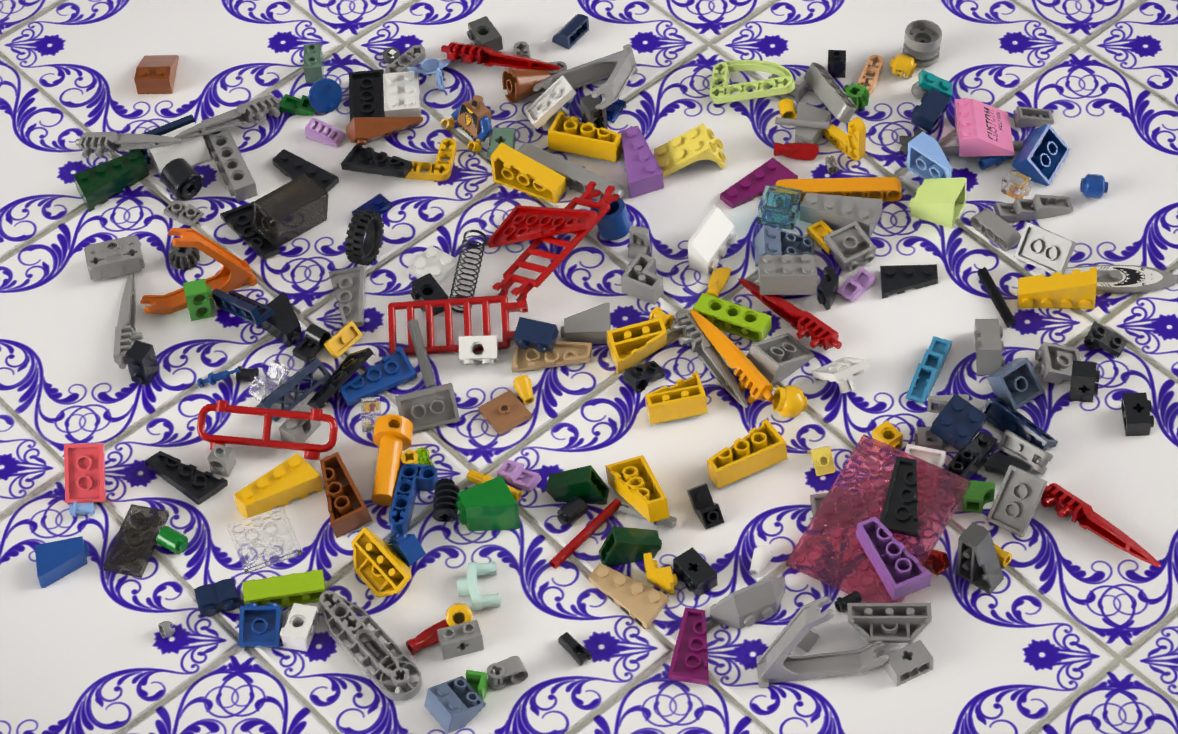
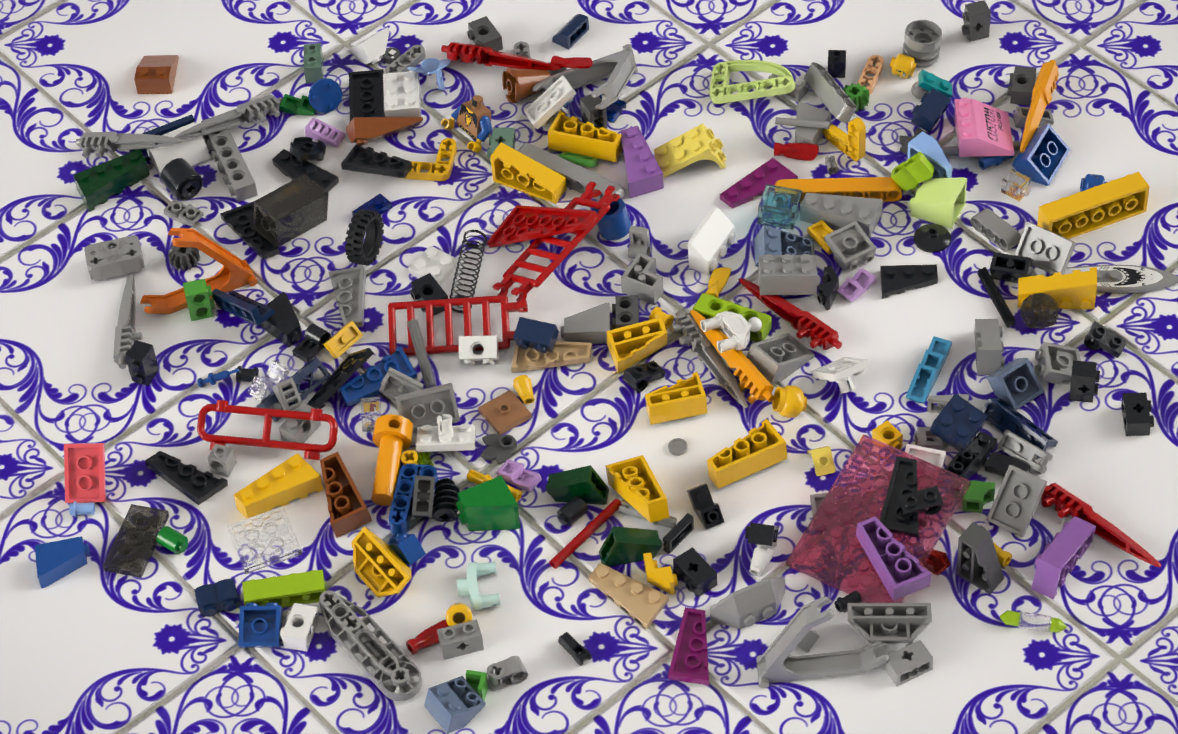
light grey hinge [158,621,175,639] -> none
yellow beam [778,98,797,119] -> none
light grey slope [994,194,1074,221] -> none
none -> light grey slope [272,377,302,419]
none -> black plate [290,137,326,162]
none -> white slope [349,27,390,65]
none -> light grey hinge [379,367,424,399]
none -> dark grey brick [412,475,435,519]
none -> white plate [416,414,476,452]
none -> dark grey plate [481,434,517,464]
none -> red piece [551,56,593,68]
none -> bright green tile [559,151,599,168]
none -> dark grey brick [612,295,639,329]
none -> black tile [663,513,694,554]
none -> light grey piece [668,438,688,456]
none -> white connector [700,311,762,353]
none -> black brick [745,523,779,546]
none -> lime brick [891,152,935,192]
none -> black plate [898,486,943,518]
none -> black dish [914,224,951,253]
none -> dark grey brick [962,0,991,42]
none -> black brick [990,252,1033,283]
none -> piece [1000,610,1067,633]
none -> dark grey brick [1007,66,1036,105]
none -> light orange piece [1020,60,1059,153]
none -> clear smoke plate [1020,293,1059,328]
none -> medium lavender wedge [1031,516,1096,599]
none -> yellow brick [1037,172,1150,239]

